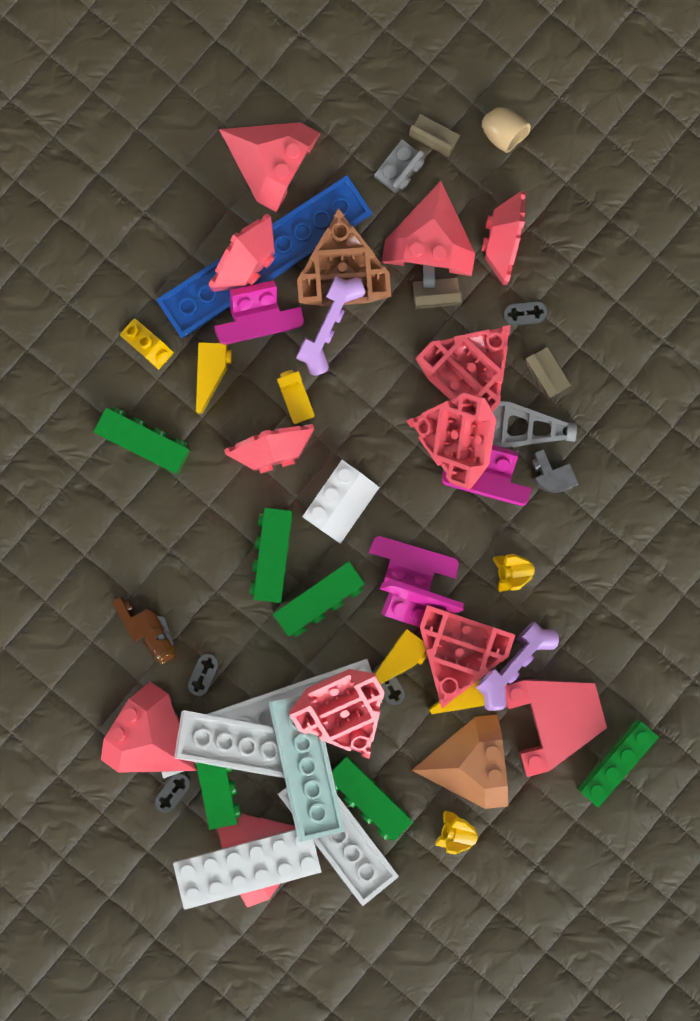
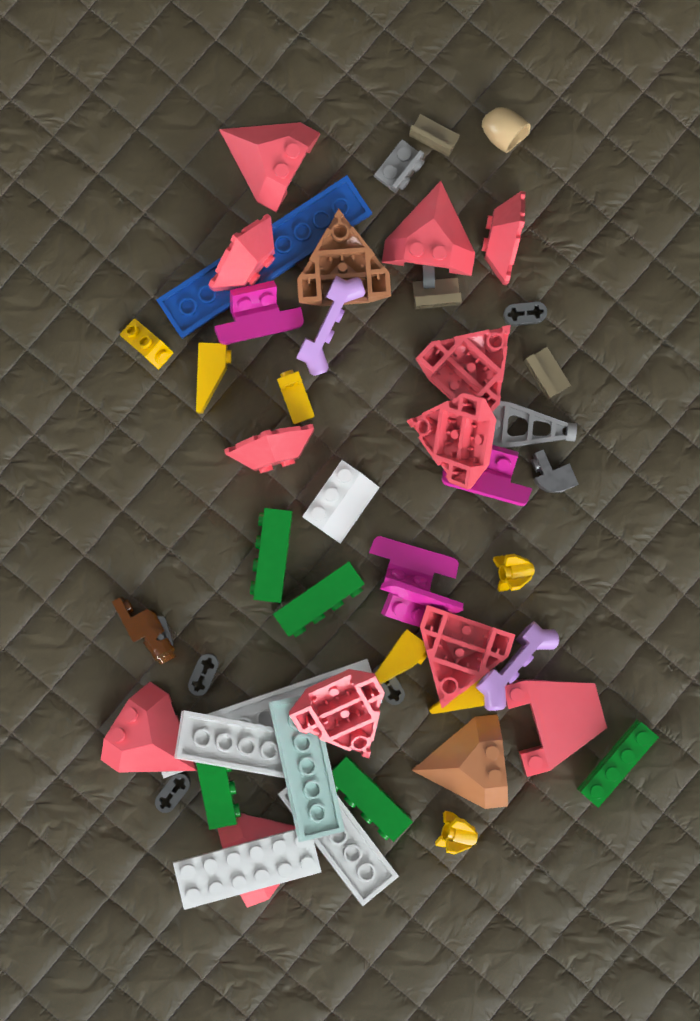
green brick [94,407,190,475] -> none

